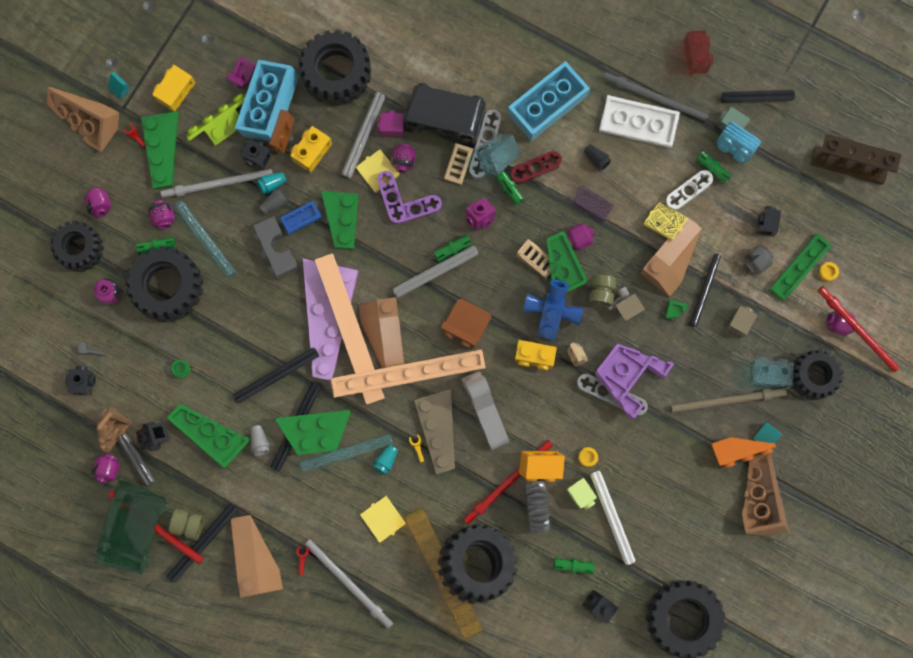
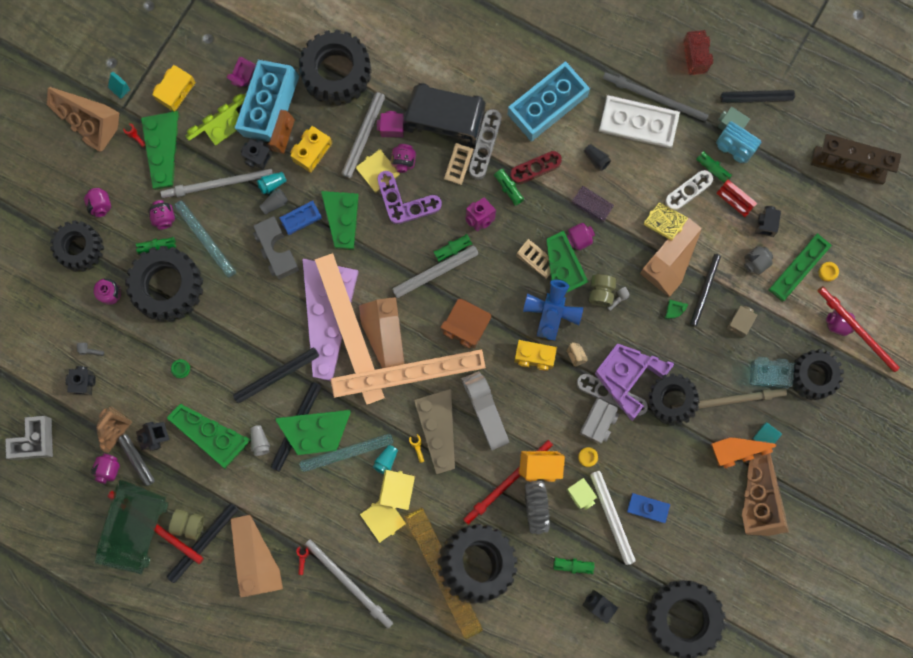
clear light blue brick [477,134,521,175] -> none
dark tan panel [613,293,645,321] -> none
none -> light grey brick [6,416,53,460]
none -> light yellow piece [378,470,415,510]
none -> light grey brick [579,398,619,444]
none -> blue plate [627,493,670,523]
none -> black tyre [649,373,700,426]
none -> red tile [716,179,757,217]

